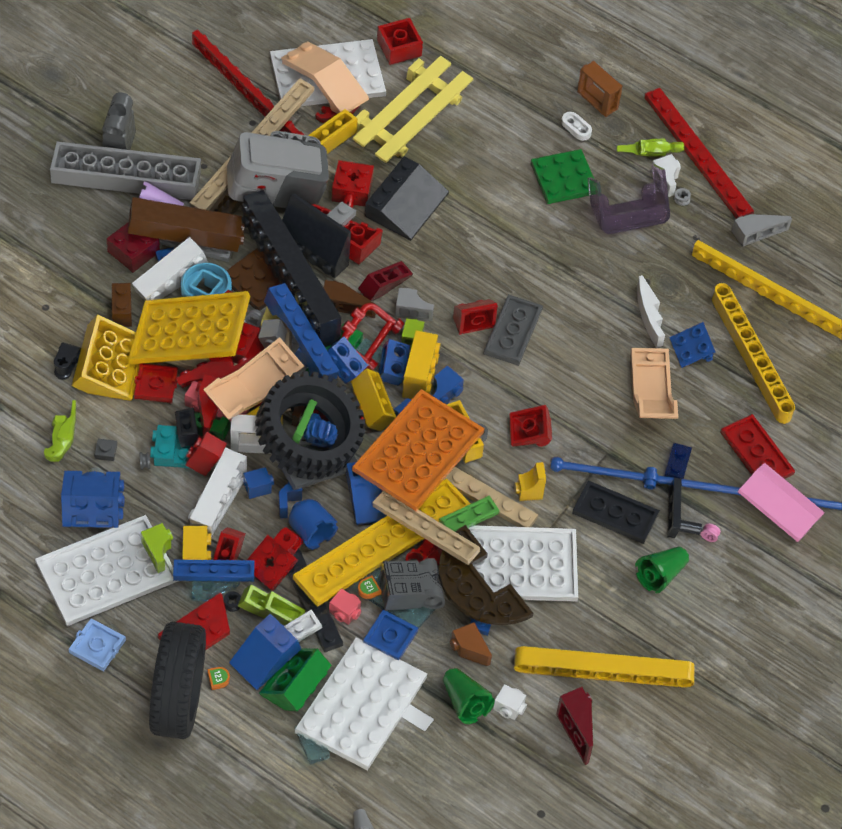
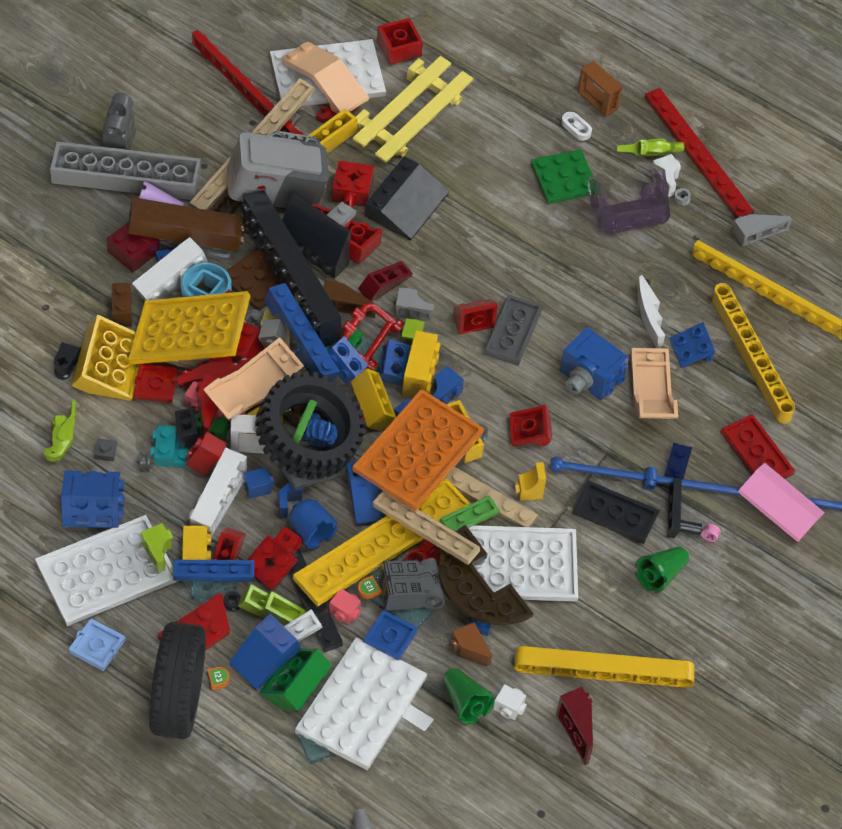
none -> blue piece [560,327,629,400]

